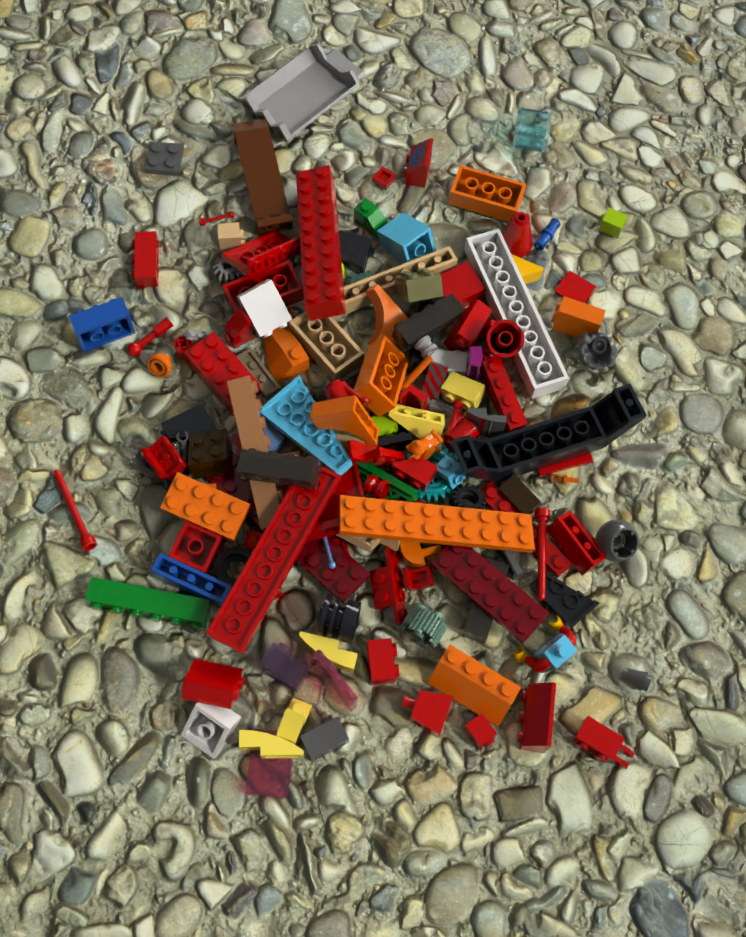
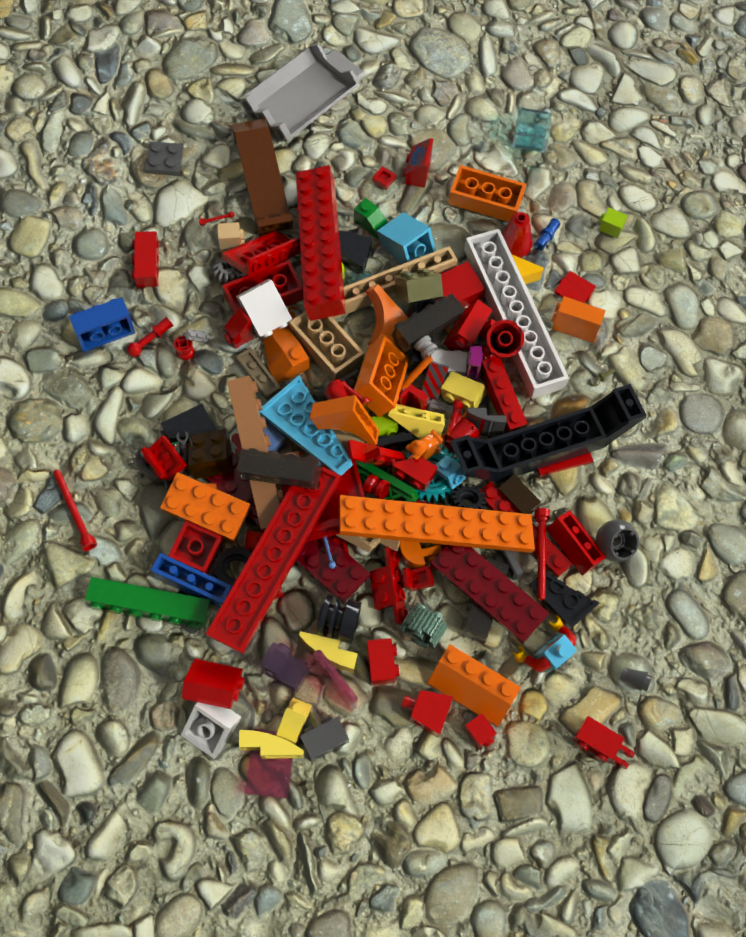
orange brick [147,353,172,378] -> none
red brick [184,332,261,414] -> none
red slope [517,682,556,753] -> none
orange hand [550,474,580,485] -> none
dark grey hair [576,331,618,370] -> none

